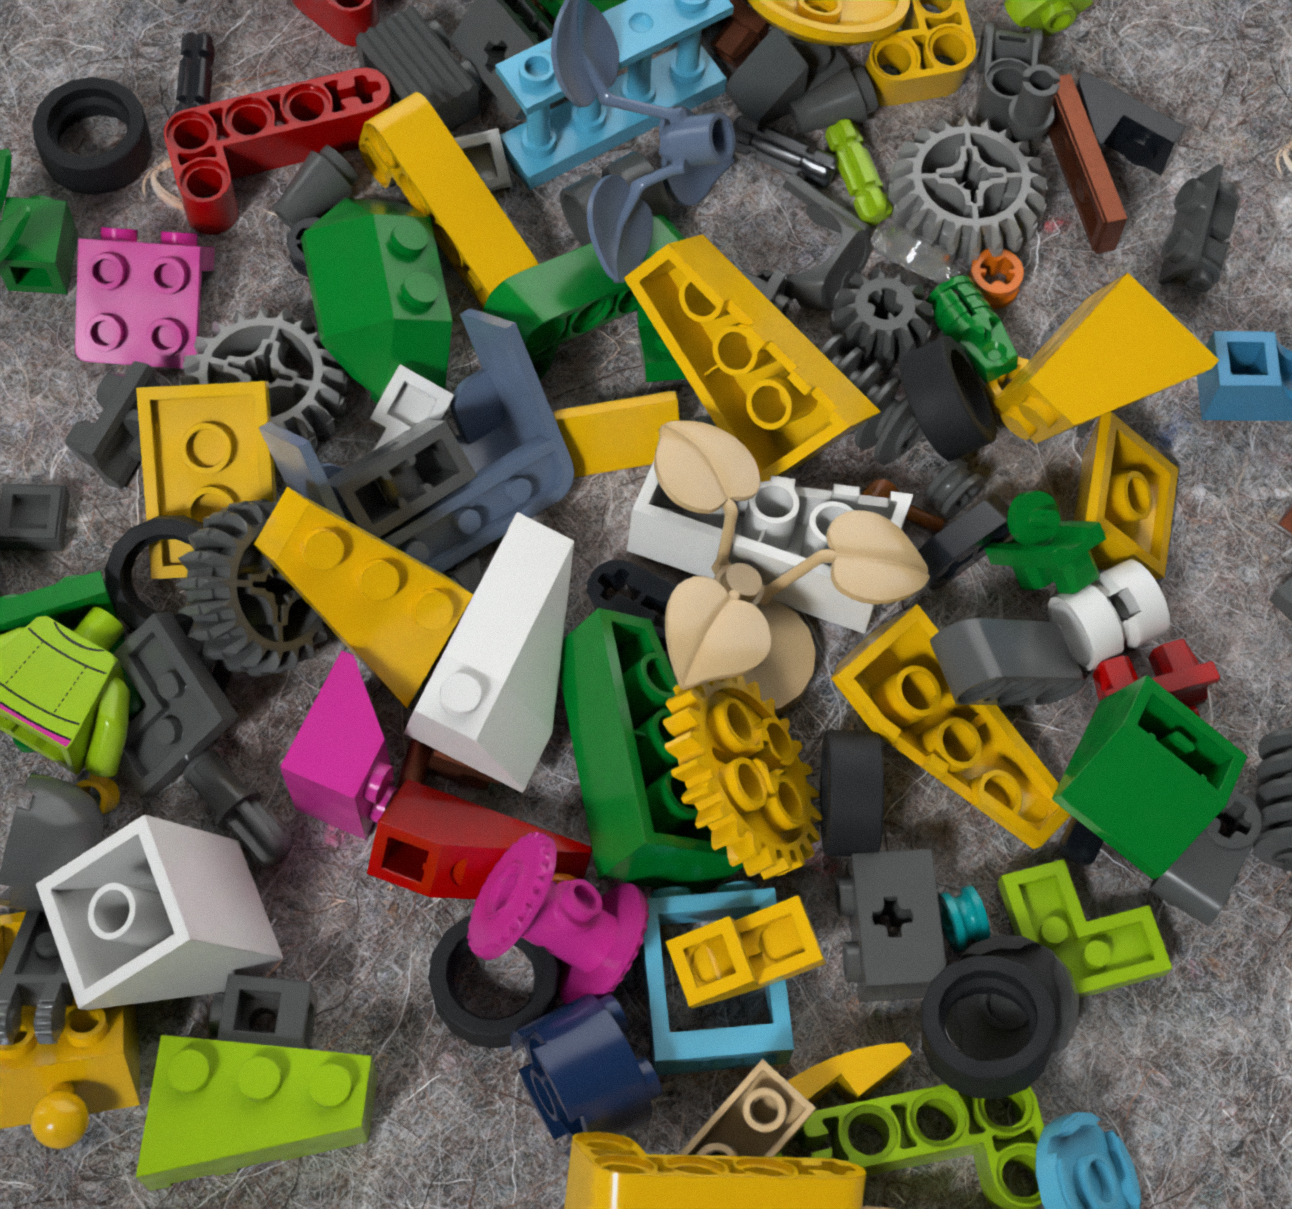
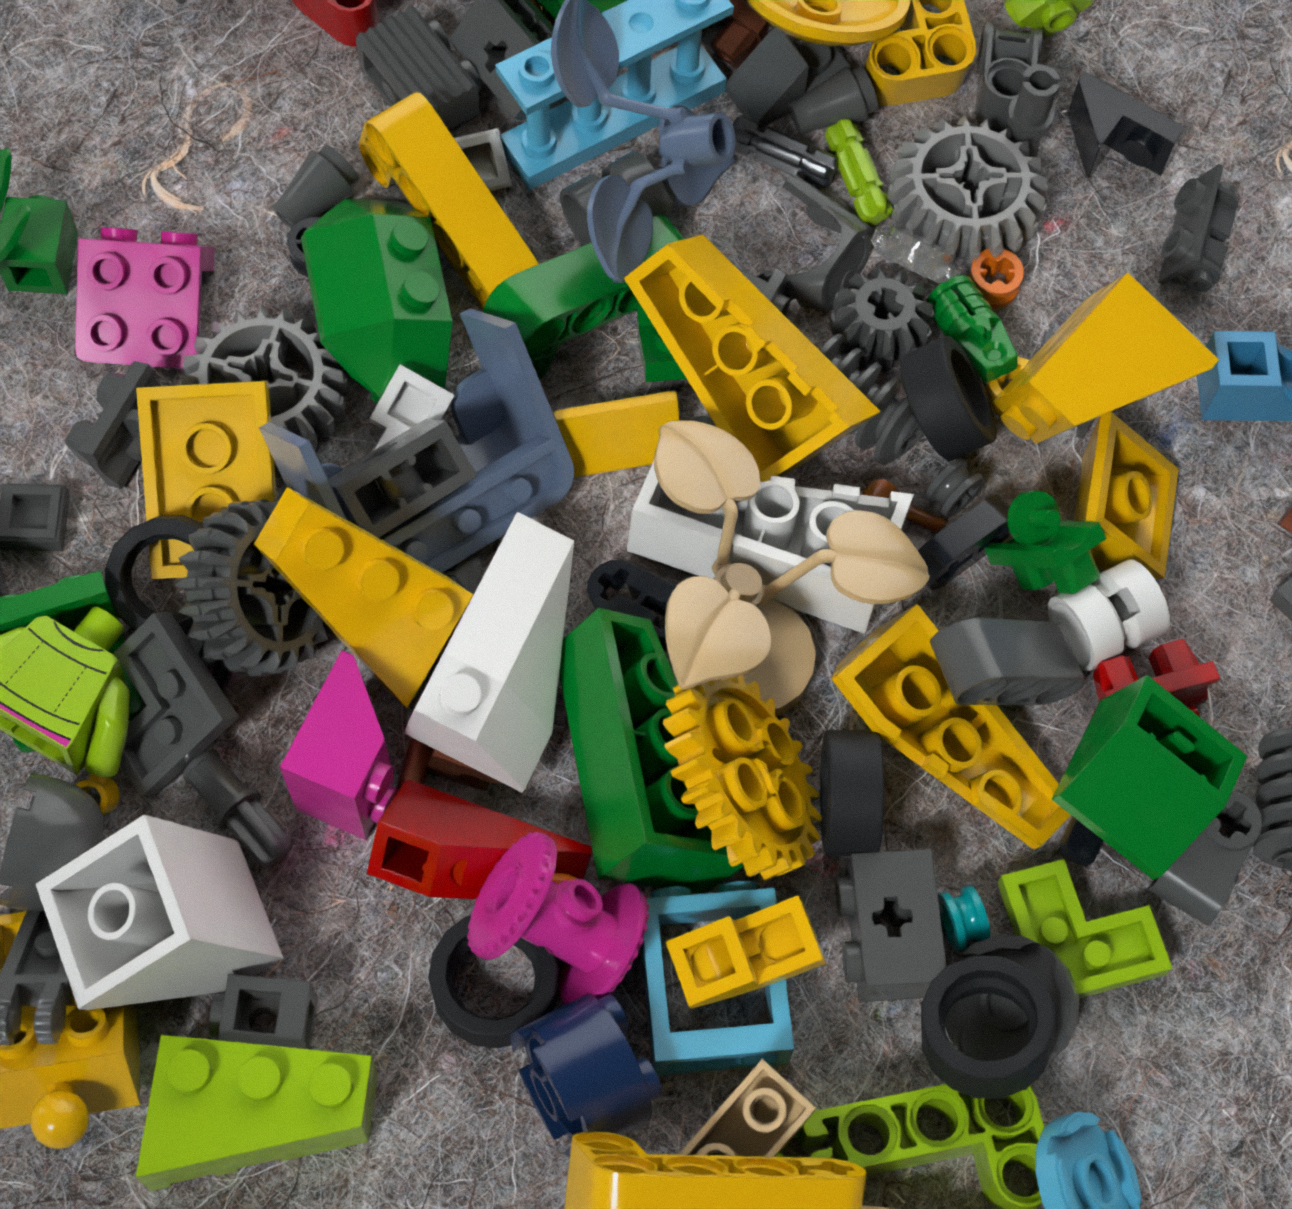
black tyre [32,77,152,195] -> none
red beam [164,67,392,235] -> none
black axle [175,32,215,113] -> none
yellow slope [787,1042,912,1104] -> none
copper tile [1047,74,1127,254] -> none

